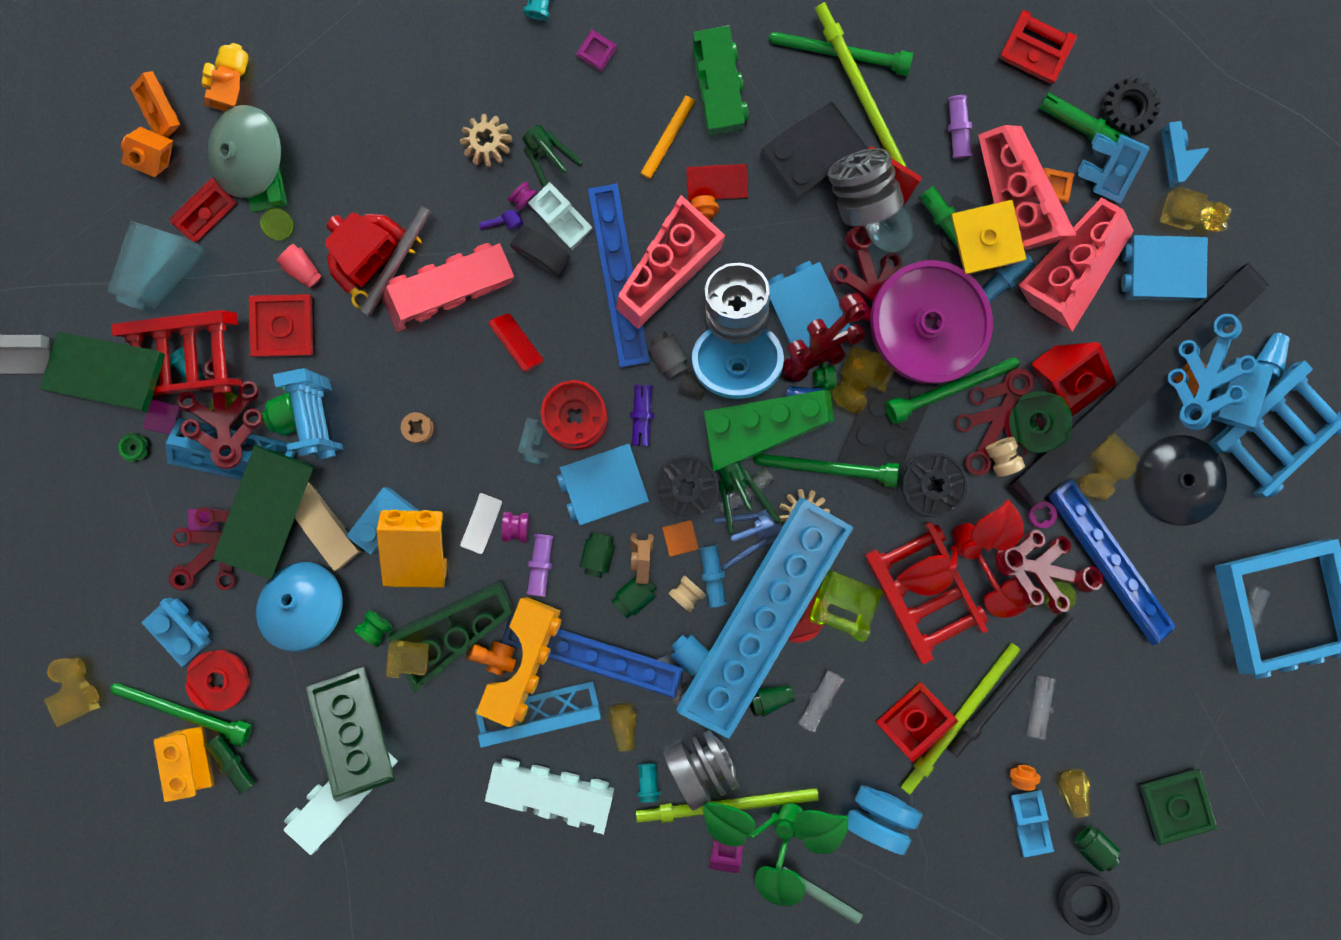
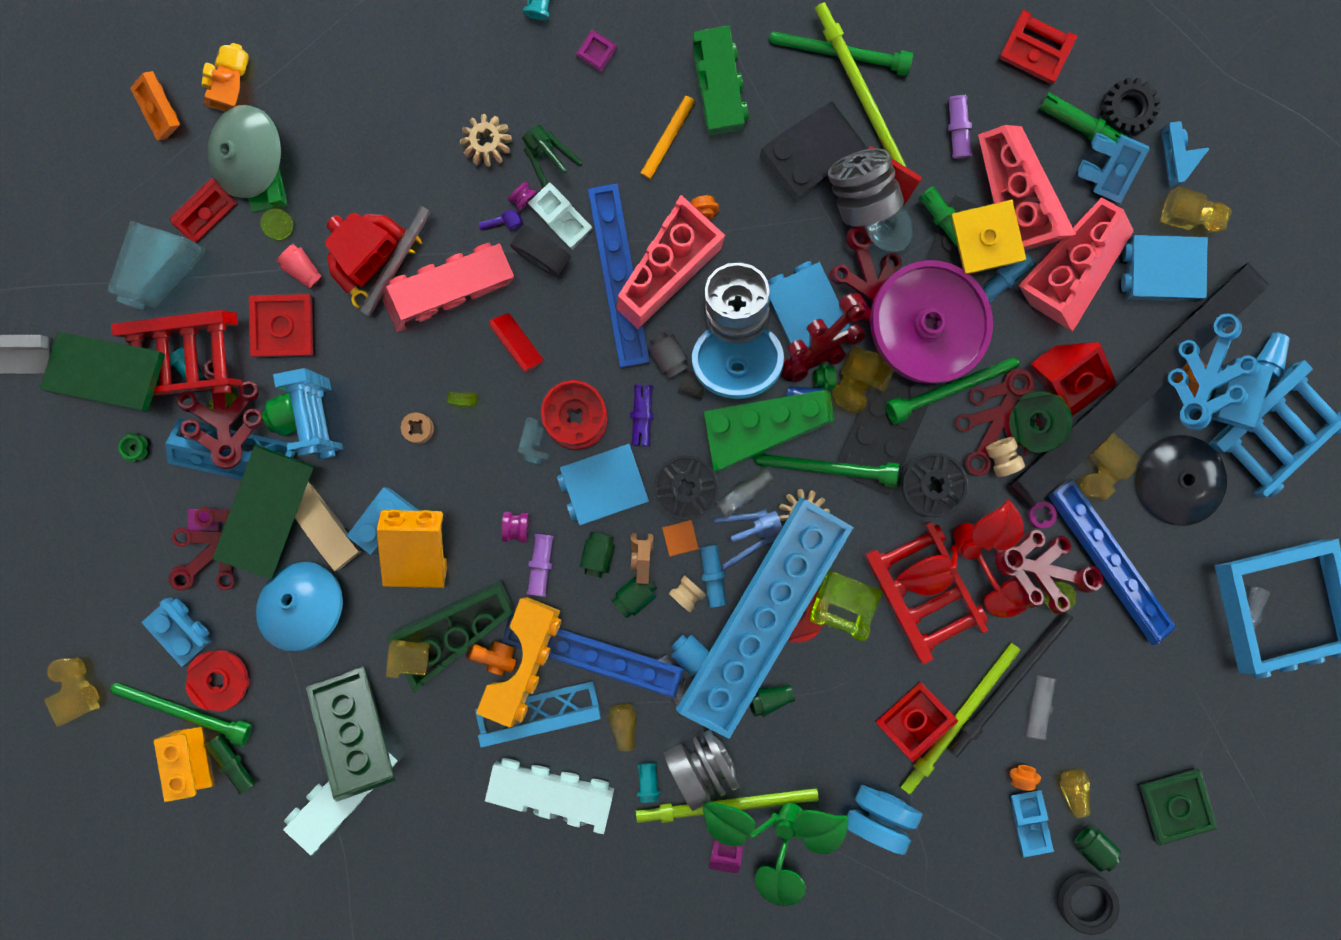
orange brick [120,127,173,177] -> none
magenta tile [143,400,181,435] -> none
green wheel [354,610,393,648] -> none
white sticker [460,493,502,554] -> none
red slope [686,164,748,201] -> none
dark green plant [718,462,781,535] -> none
sand green bar [782,866,863,925] -> none
clear pin [798,670,845,732] -> none
orange tile [1043,168,1074,205] -> none
none -> clear neon green tile [446,391,478,405]

